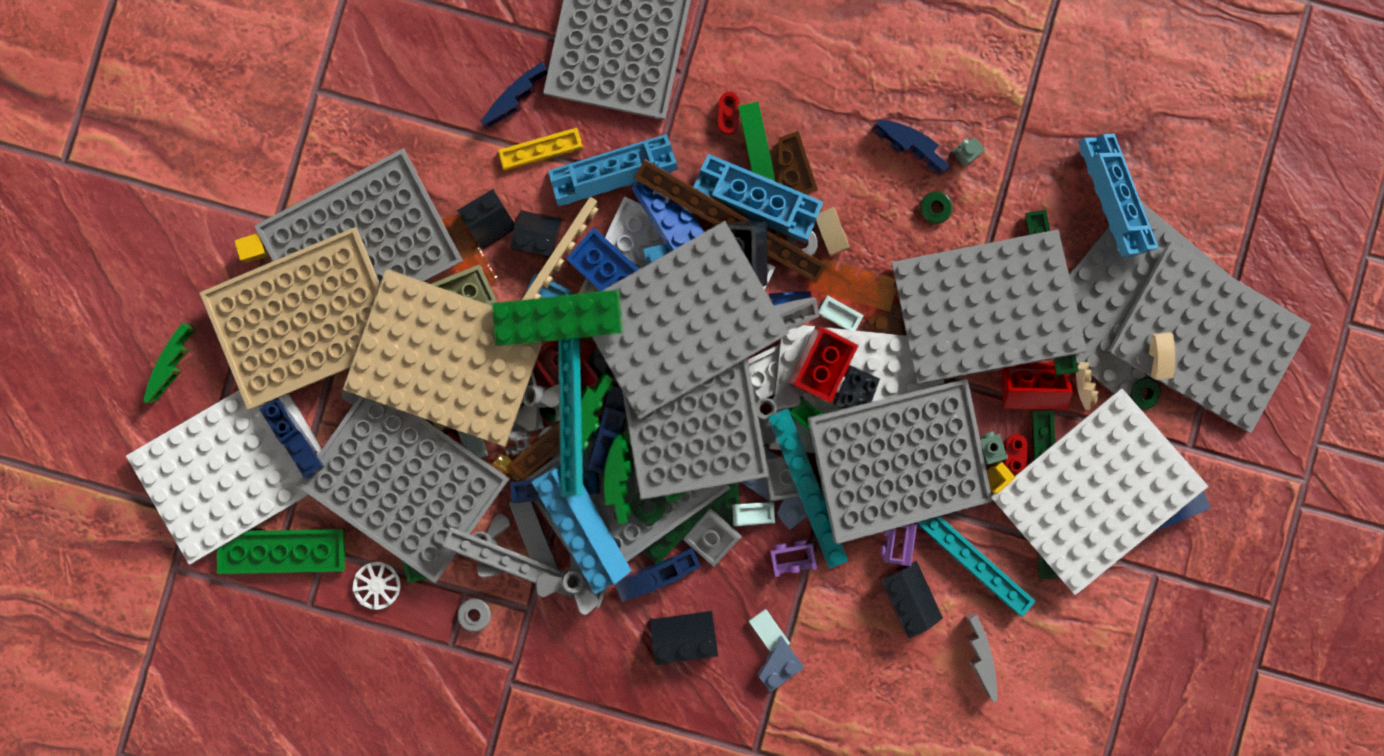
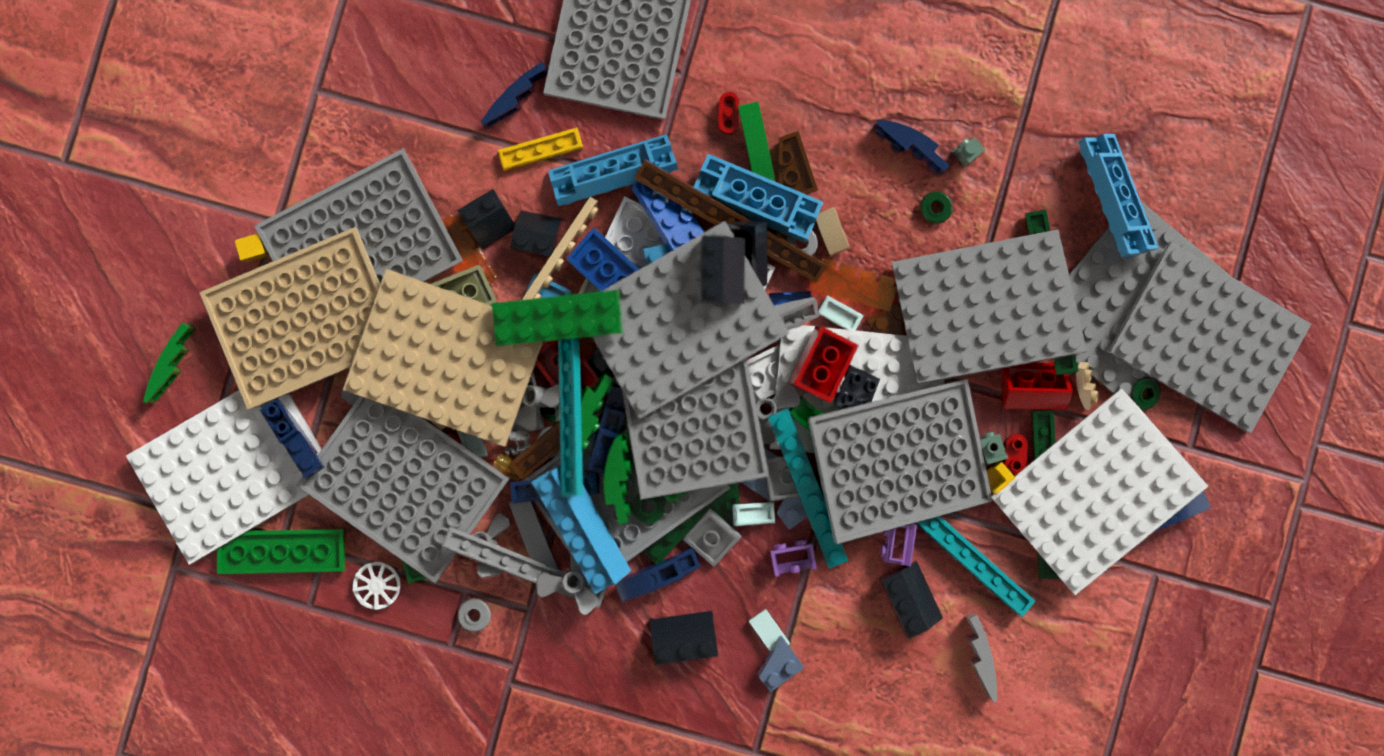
tan slope [1149,332,1175,380] -> none
none -> black slope [701,235,745,304]

